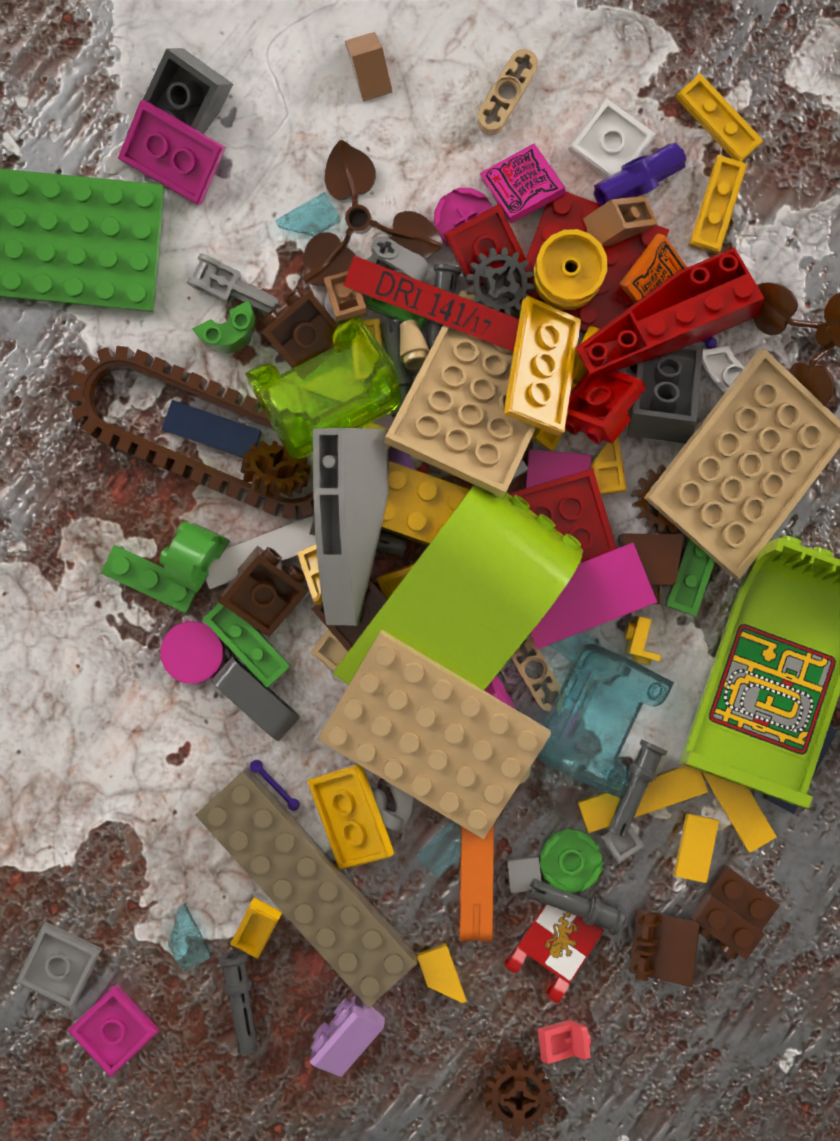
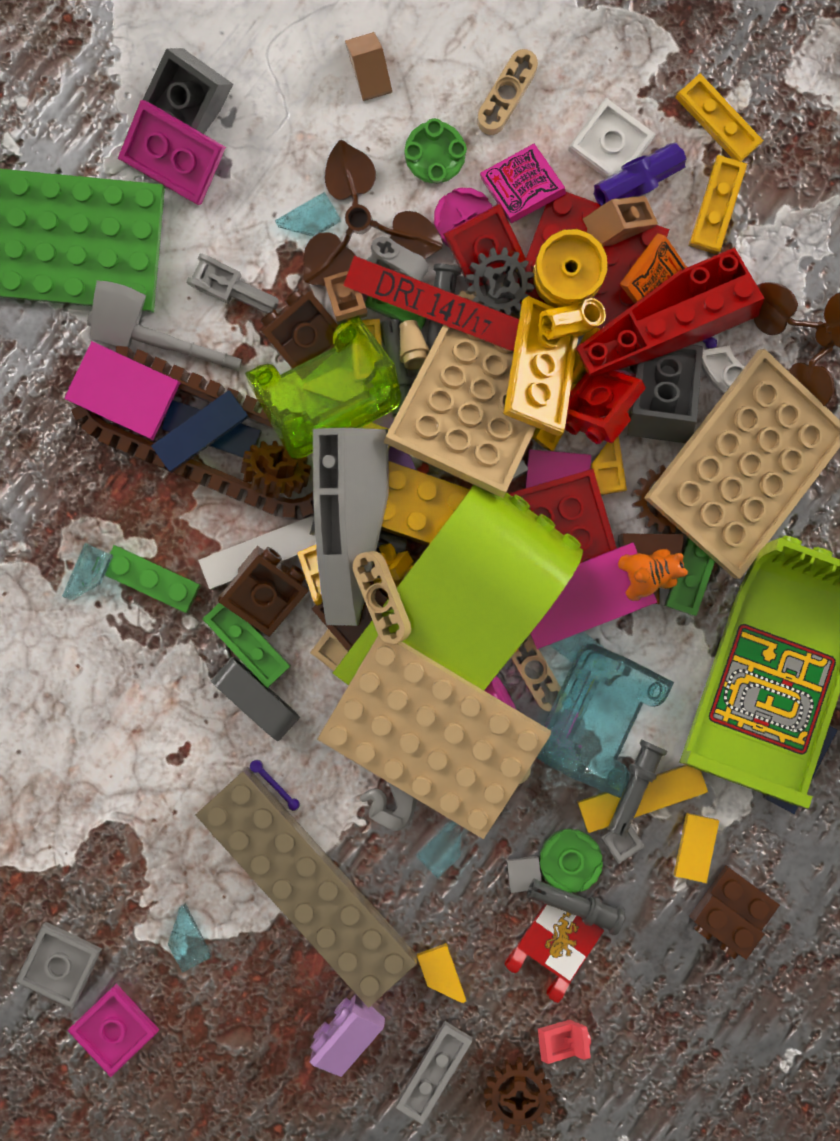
bright green cylinder [159,521,231,592] -> none
dark pink tile [160,621,224,684] -> none
bright green cylinder [192,300,257,354] -> none
dark grey pin [218,952,258,1055] -> none
yellow tile [230,897,282,959] -> none
yellow tile [307,764,395,870] -> none
orange piece [459,824,494,942] -> none
yellow bracket [624,616,662,666] -> none
reddish brown hinge [629,909,700,987] -> none
yellow tile [701,771,777,853] -> none
none -> clear light blue tile [62,543,113,600]
none -> dark pink tile [64,341,180,440]
none -> light grey piece [87,280,242,371]
none -> dark blue tile [151,390,249,473]
none -> tan beam [353,551,411,644]
none -> yellow tile [373,543,413,584]
none -> light grey plate [395,1021,472,1125]
none -> bright green dish [404,118,467,184]
none -> yellow piece [538,298,606,340]
none -> orange animal [618,549,688,601]

